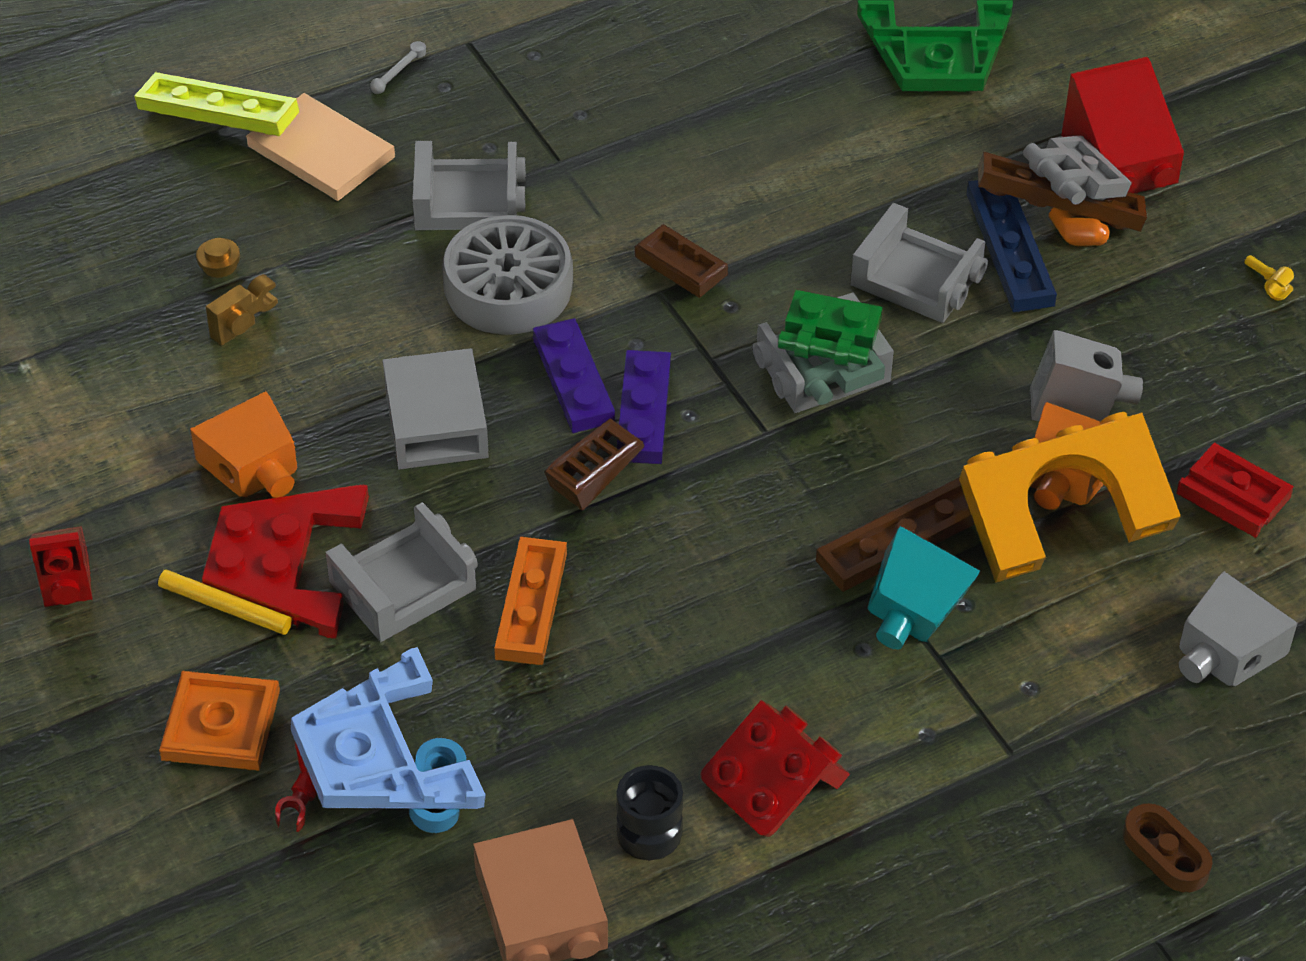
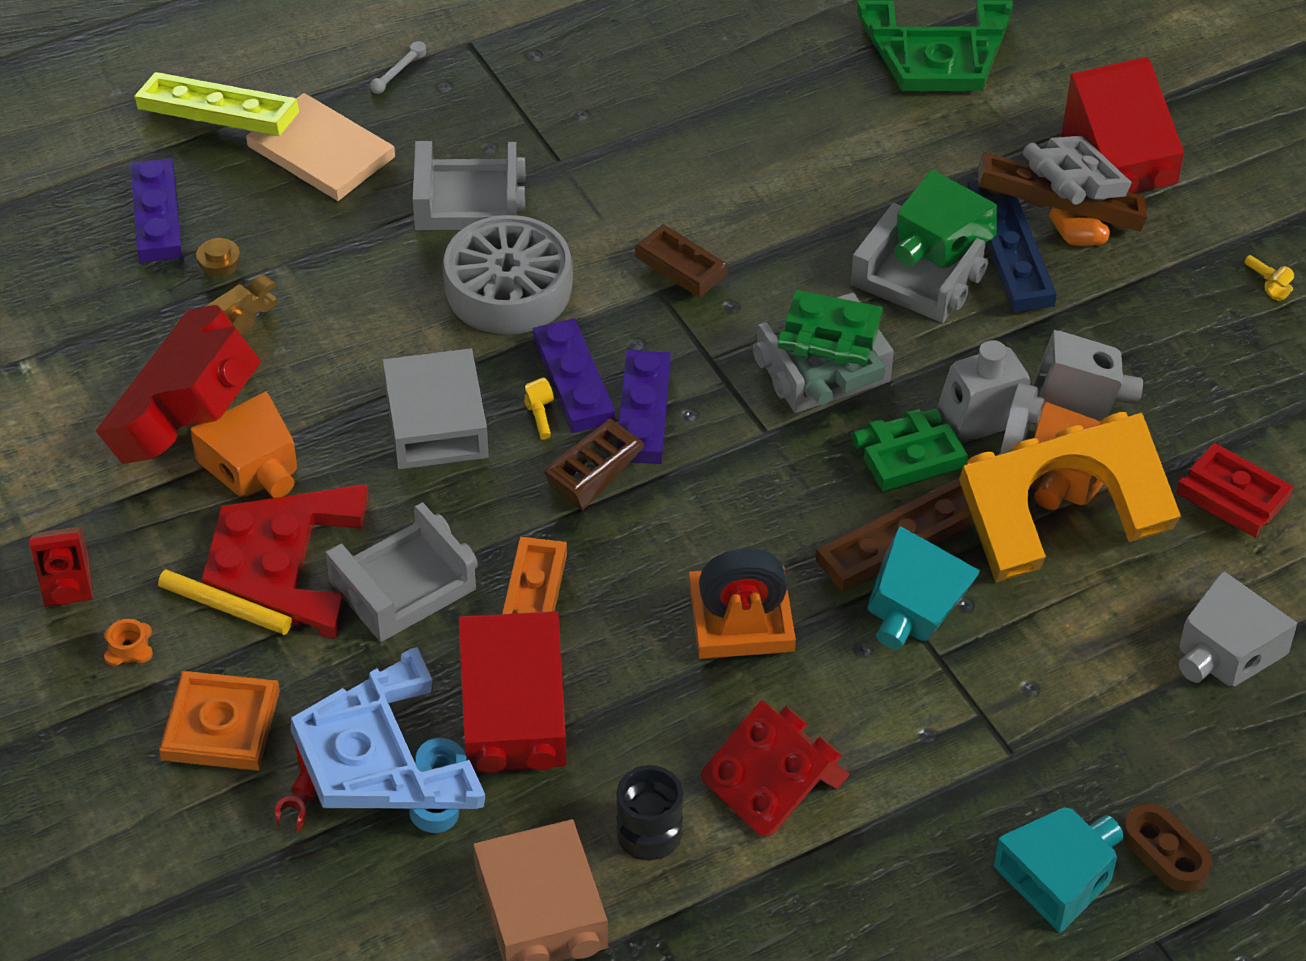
none -> red brick [96,305,261,464]
none -> orange plate [104,619,153,666]
none -> dark purple plate [130,158,183,263]
none -> red slope [459,611,567,773]
none -> yellow hand [524,377,554,440]
none -> plate [689,548,796,659]
none -> green plate [851,408,968,492]
none -> green torso [894,169,997,268]
none -> light grey torso [937,340,1030,444]
none -> teal torso [994,807,1123,933]
none -> light grey plate [1000,383,1044,455]

